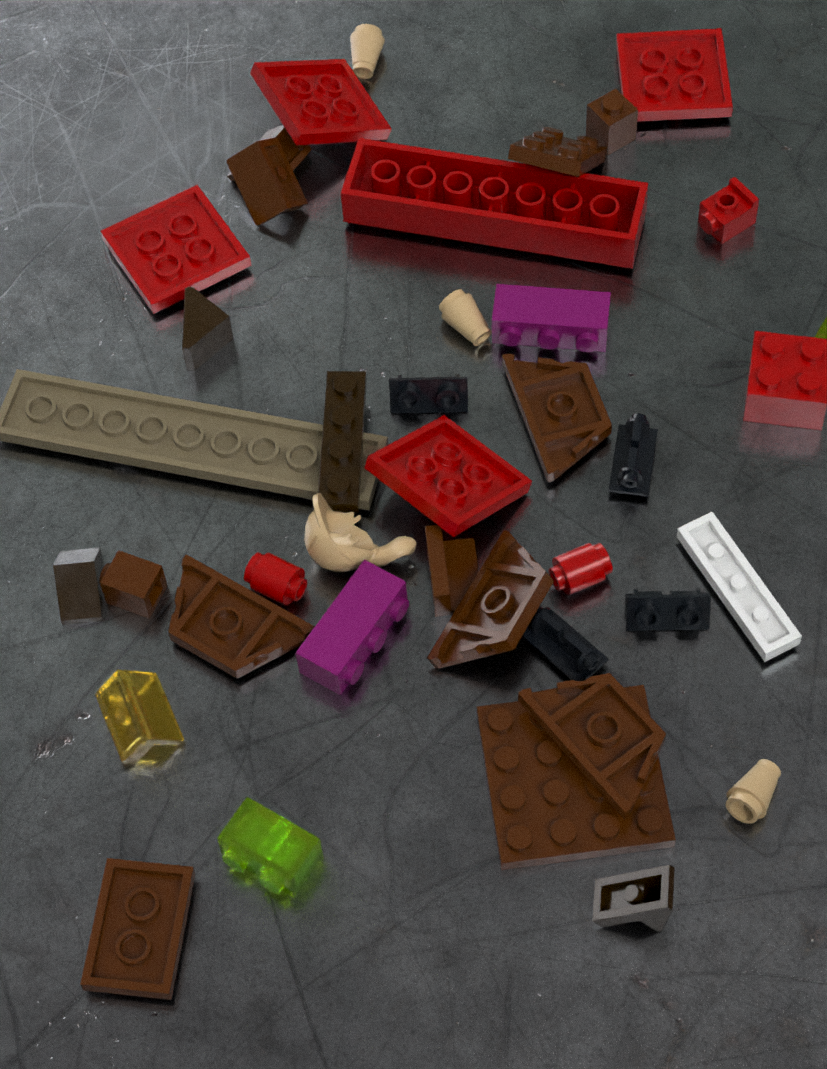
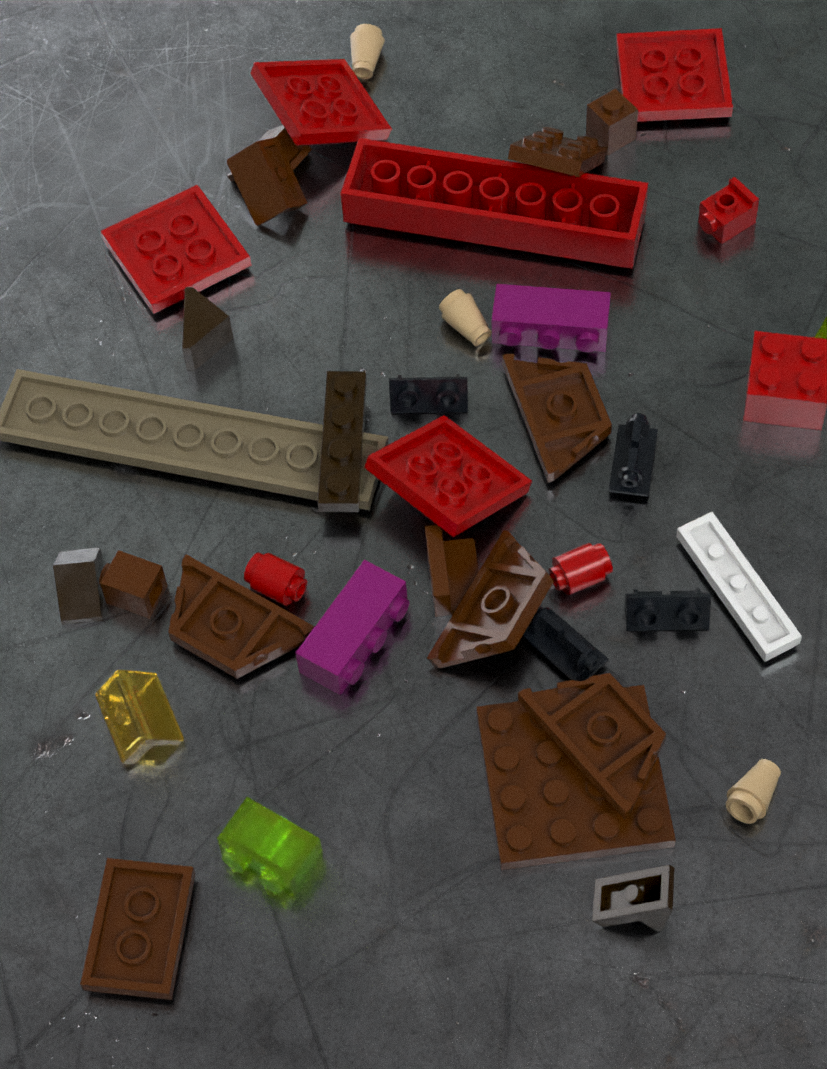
tan piece [304,493,417,572] -> none

